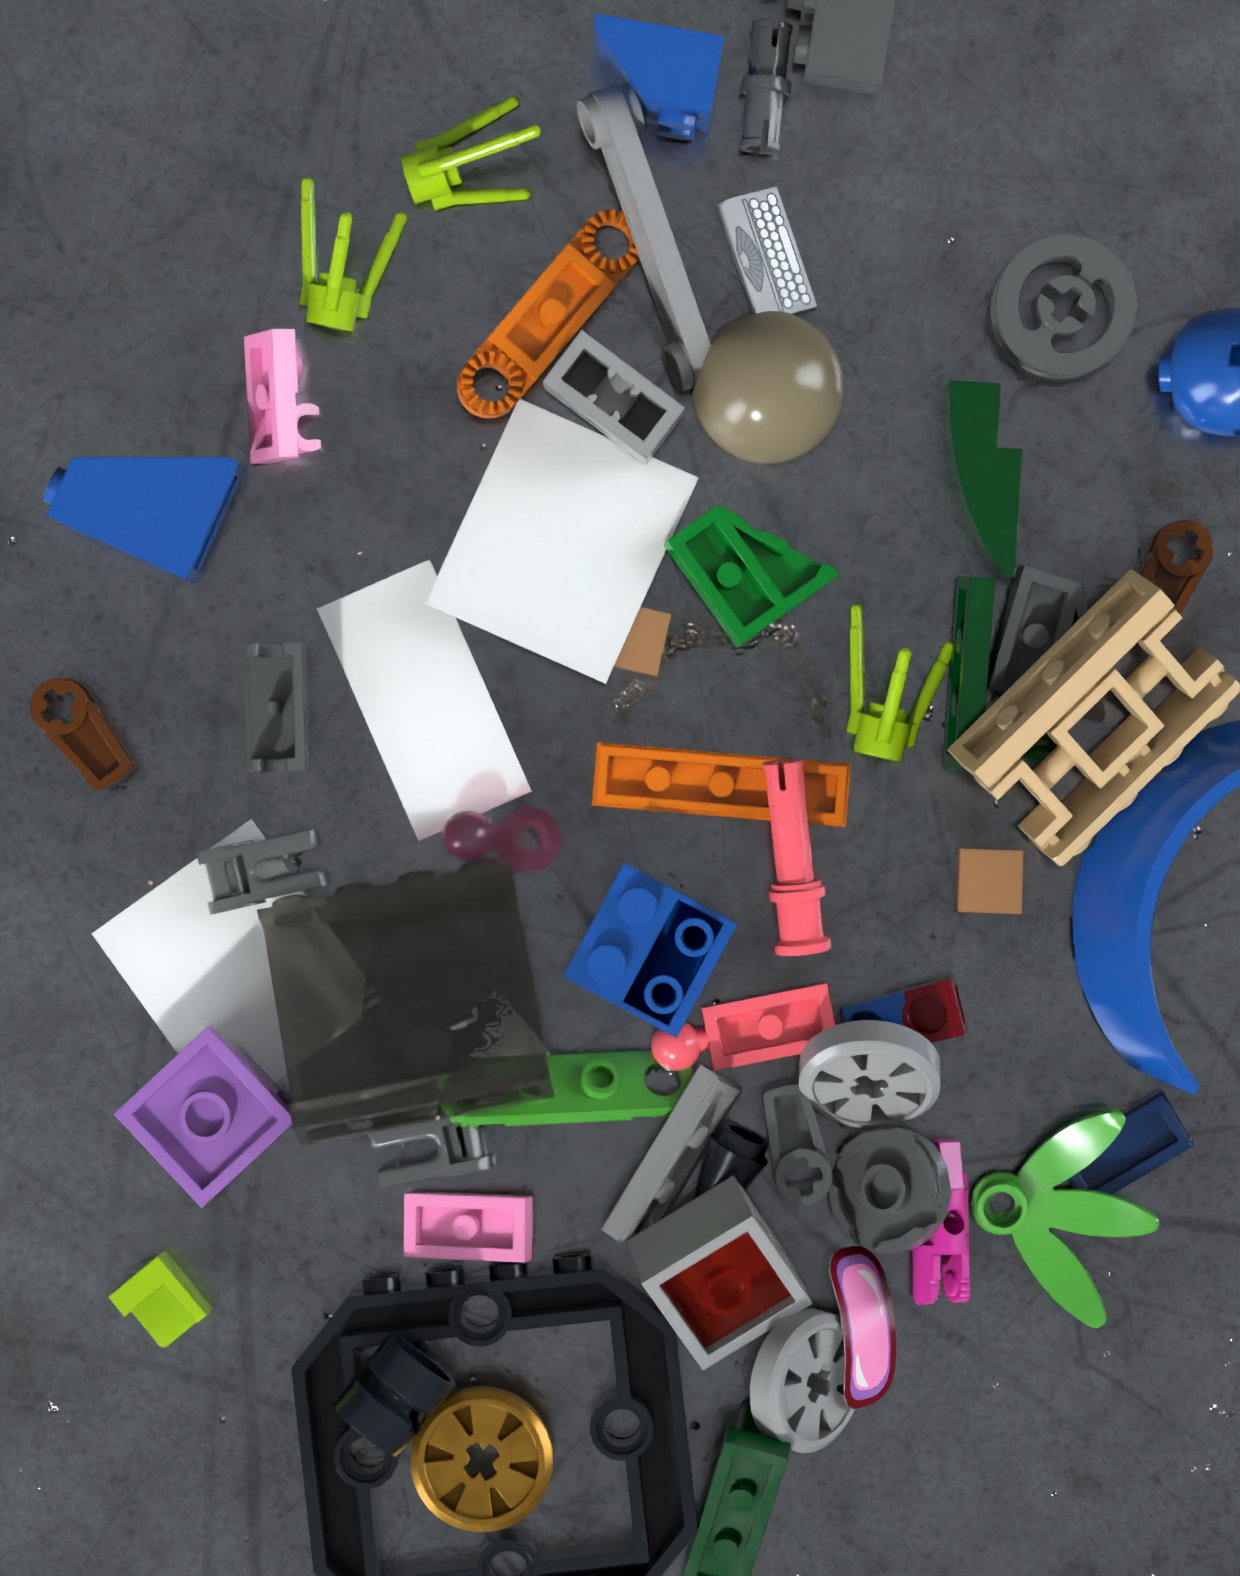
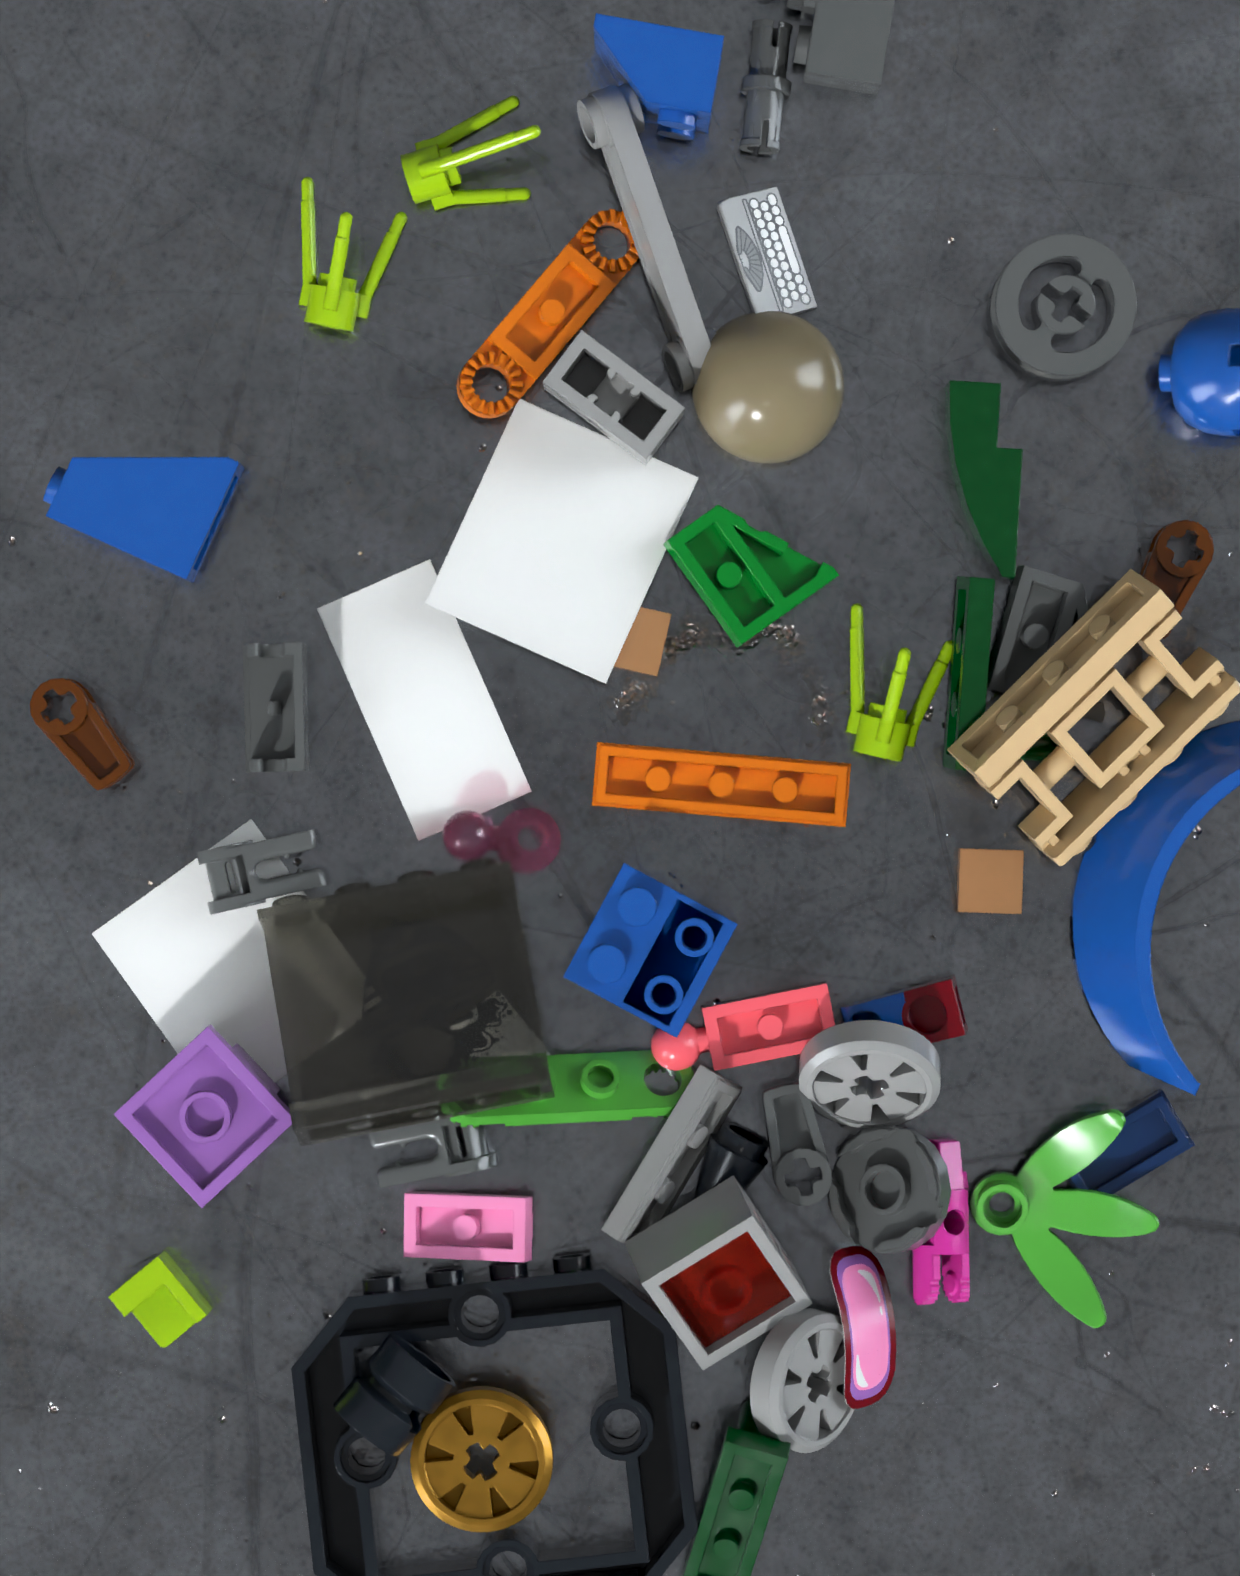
bright pink plate [244,329,321,464] -> none
coral pin [763,758,832,956] -> none

